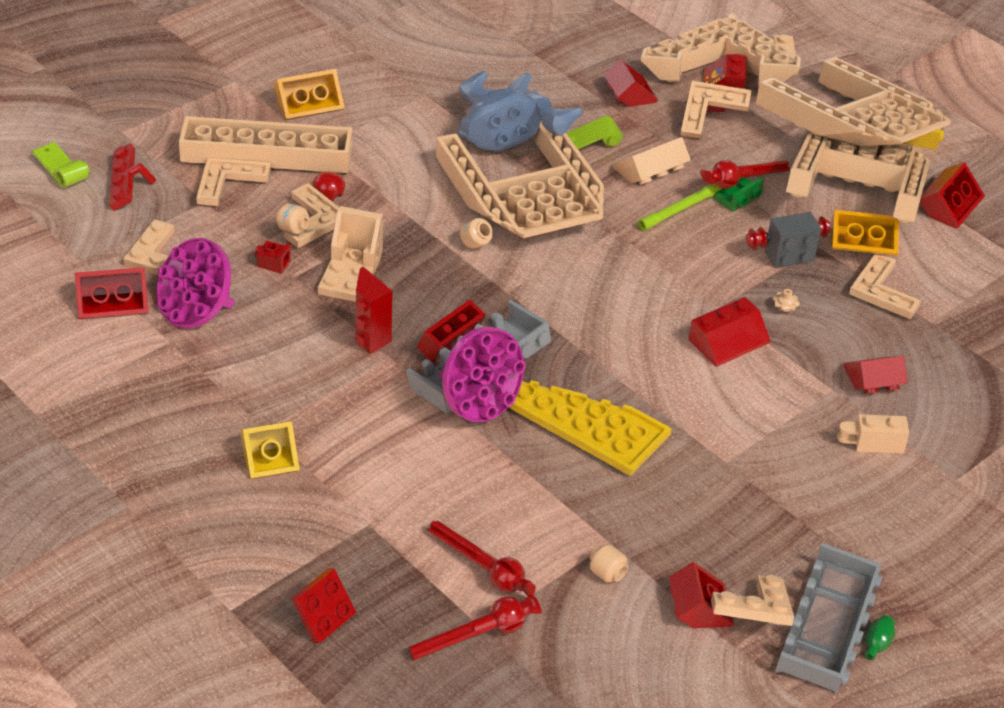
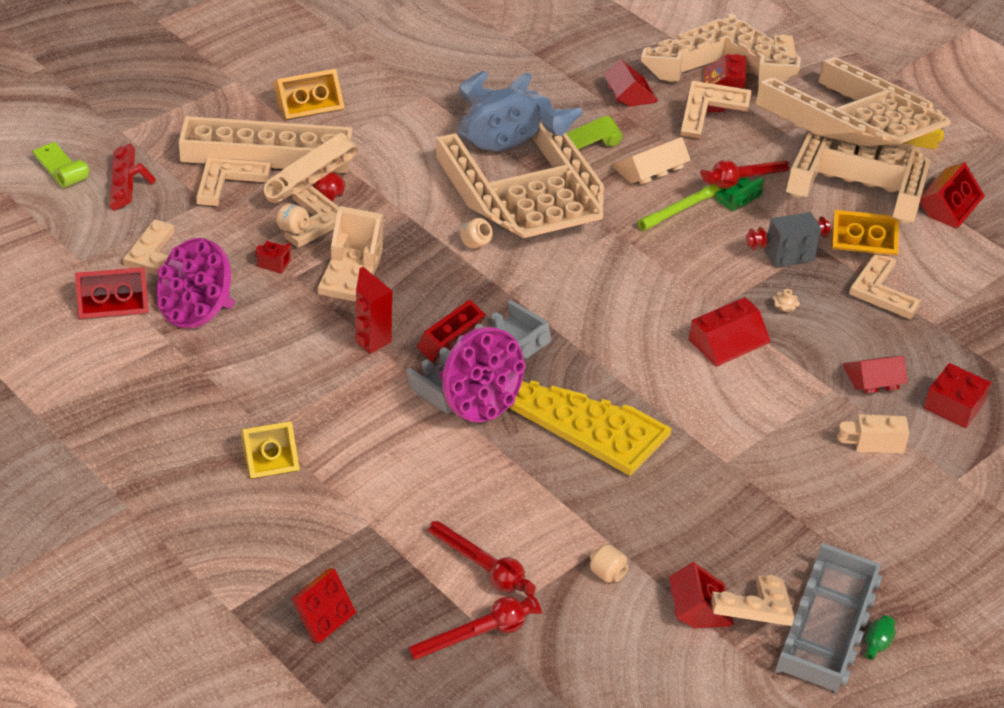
none -> light nougat piece [264,133,358,203]
none -> red brick [924,363,992,428]

